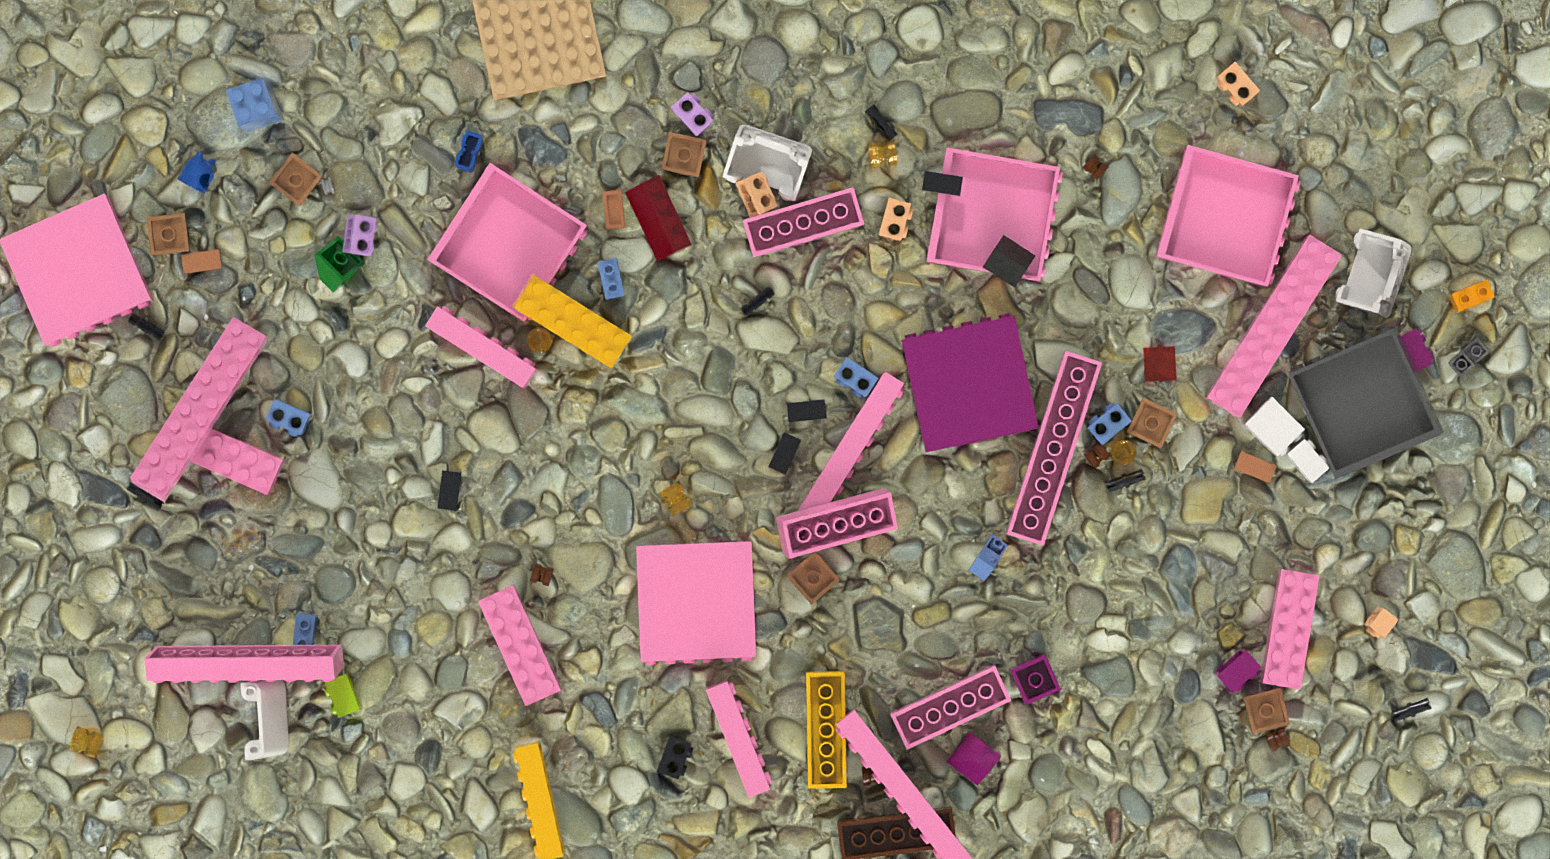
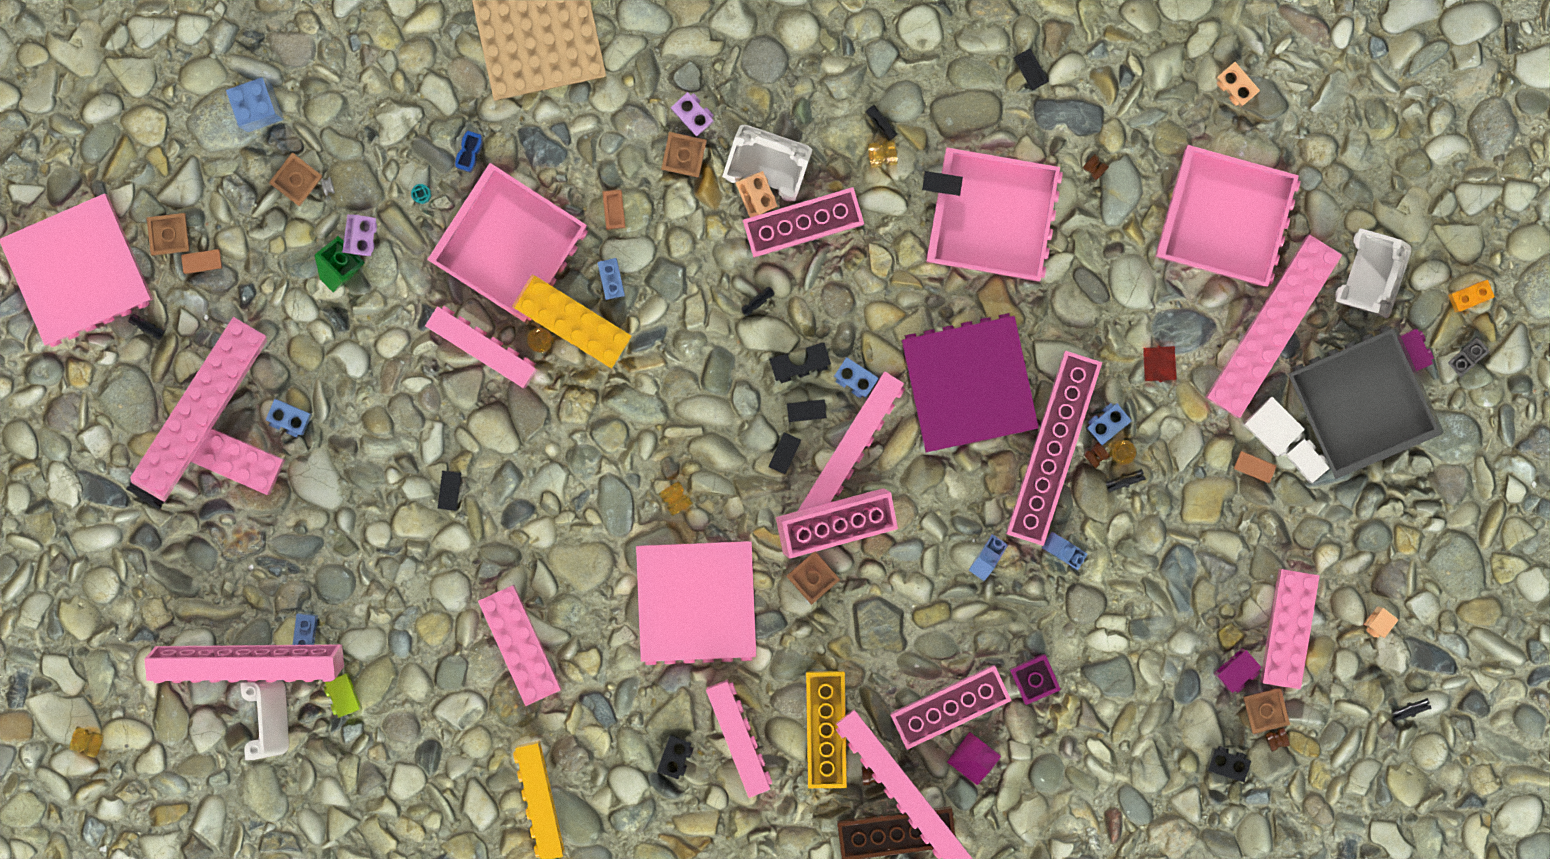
blue piece [177,152,215,194] -> none
reddish brown wheel [530,563,554,587] -> none
dark red slope [625,175,692,262] -> none
light nougat brick [878,198,913,242] -> none
pearl dark grey slope [983,235,1036,288] -> none
medium nougat plate [1126,397,1178,449] -> none
none -> teal wheel [411,184,432,204]
none -> black arch [769,342,831,384]
none -> black tile [1013,48,1049,91]
none -> medium blue slope [1042,532,1088,570]
none -> black brick [1206,746,1251,783]

